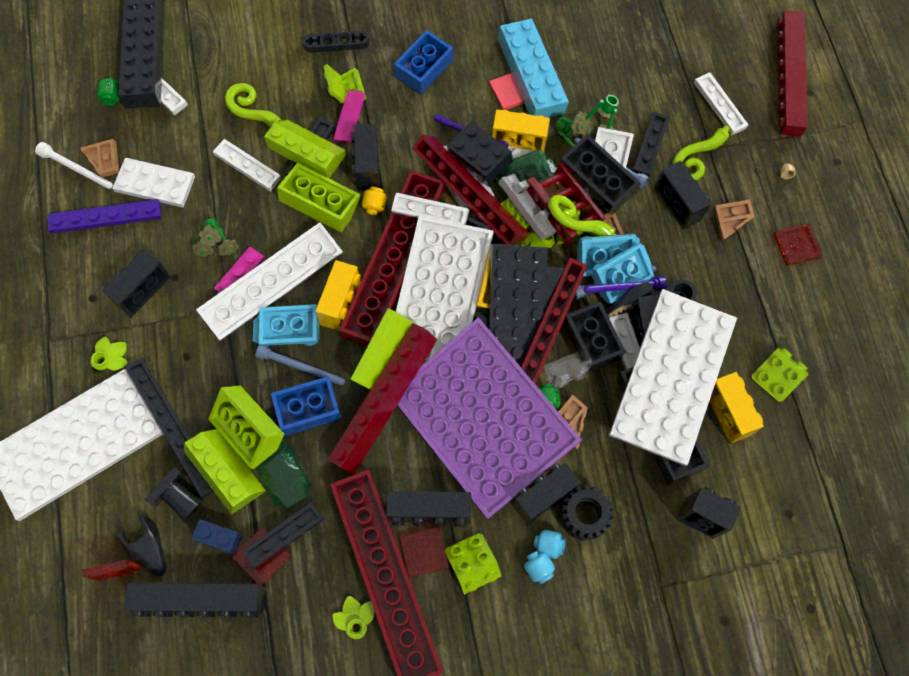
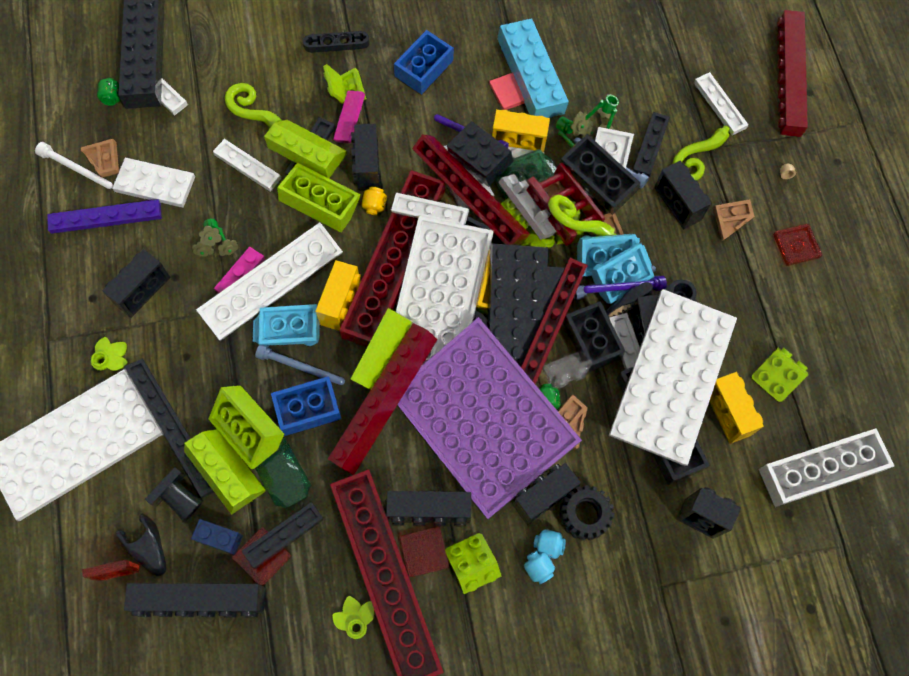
none -> white brick [759,429,894,507]

